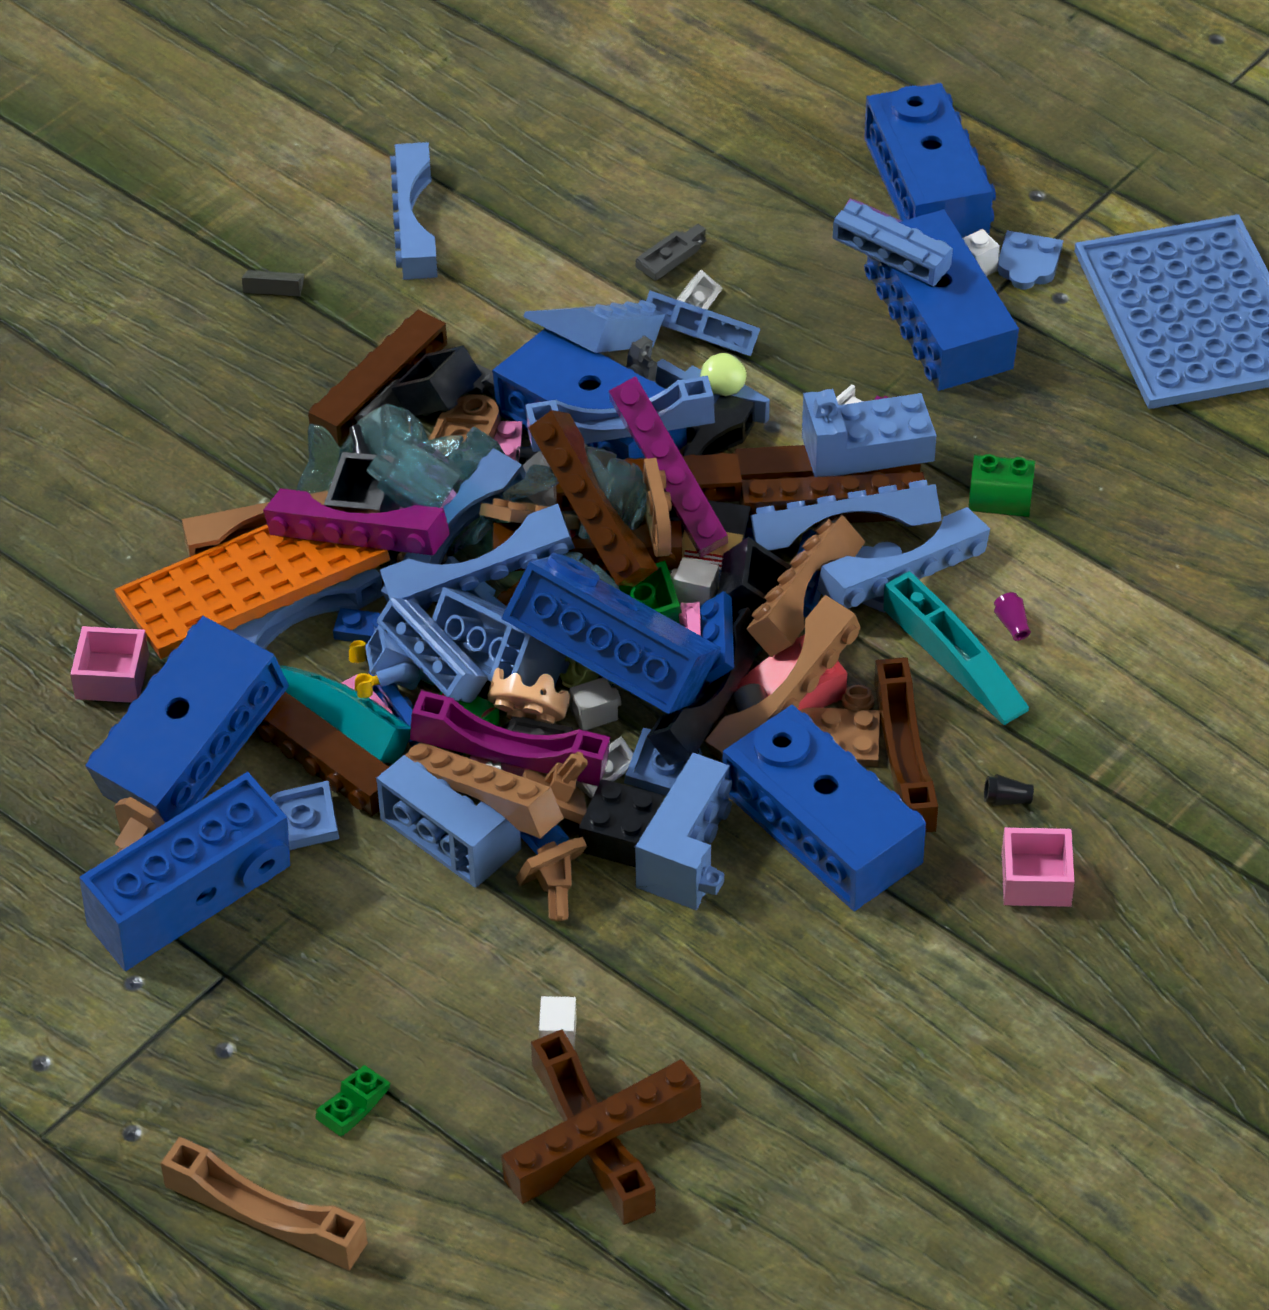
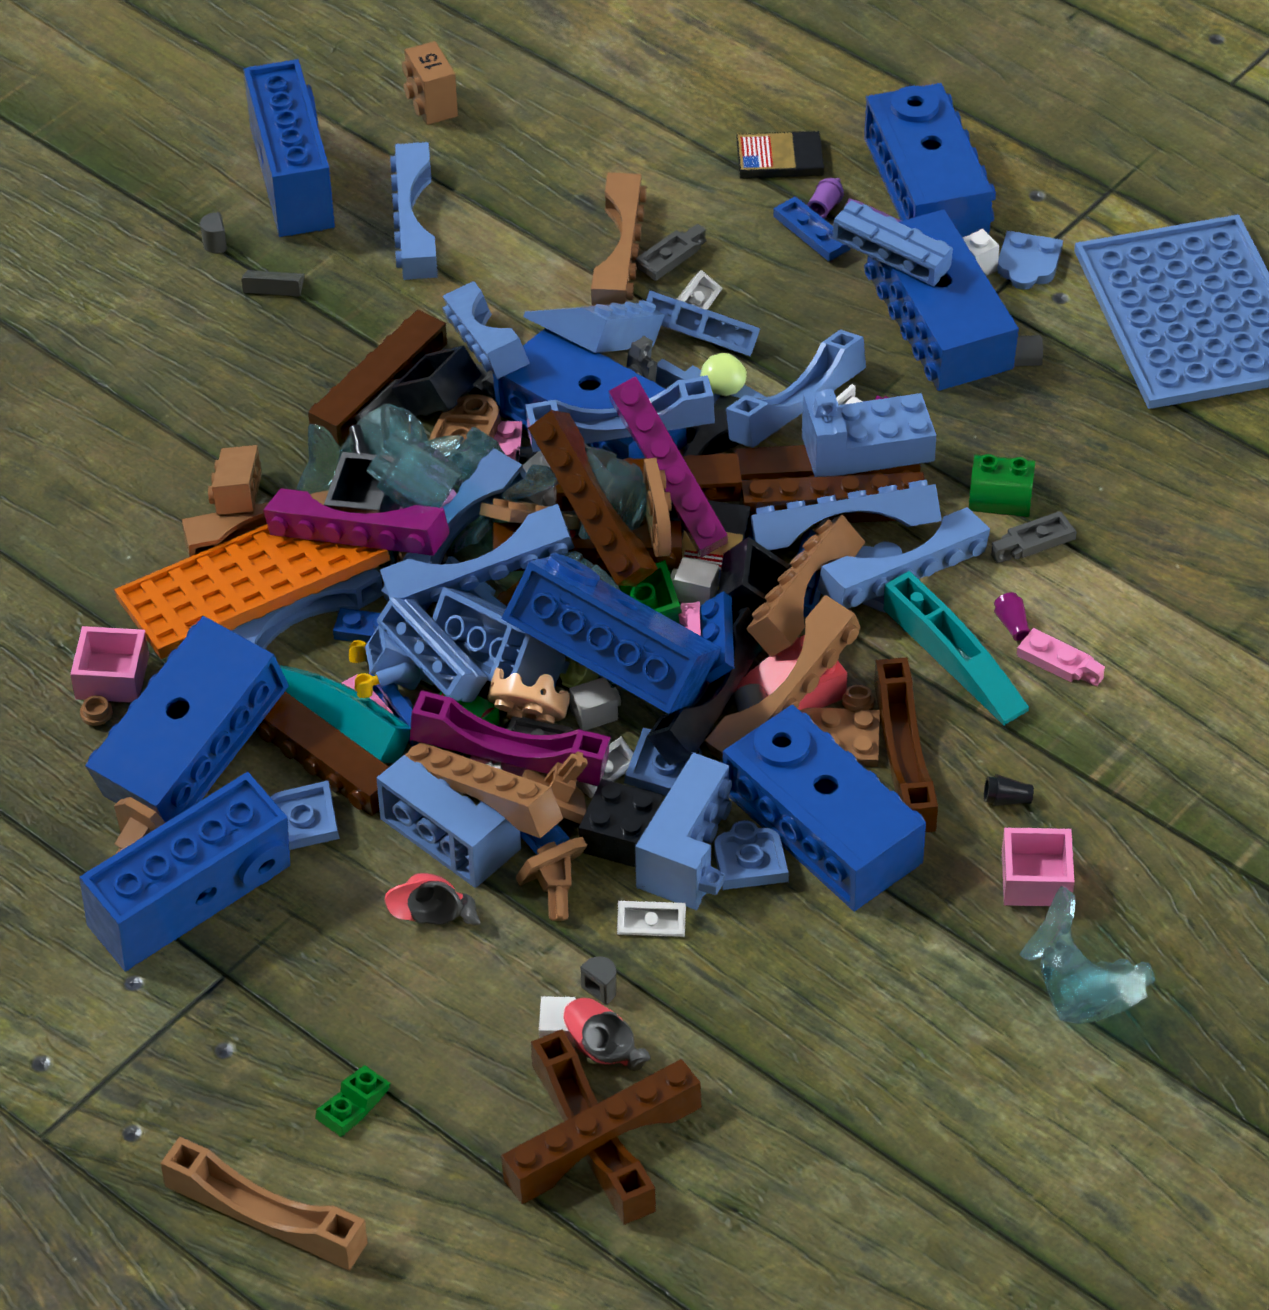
none -> medium nougat plate [80,695,113,726]
none -> dark grey brick [200,212,227,253]
none -> medium nougat brick [208,445,262,515]
none -> blue piece [243,59,335,237]
none -> dark grey hair [385,873,481,925]
none -> medium nougat brick [402,41,458,125]
none -> medium blue arch [442,281,530,379]
none -> dark grey hair [564,997,651,1071]
none -> dark grey brick [580,956,617,1005]
none -> medium nougat arch [591,172,647,306]
none -> white slope [617,901,686,937]
none -> medium blue plate [714,821,789,890]
none -> medium blue arch [726,329,866,448]
none -> tile [736,131,824,179]
none -> blue plate [773,196,851,261]
none -> medium lavender piece [807,178,844,219]
none -> dark grey hinge [991,511,1077,563]
none -> dark grey brick [1014,335,1043,366]
none -> bright pink hinge [1016,628,1105,687]
none -> clear light blue hips [1020,886,1155,1024]

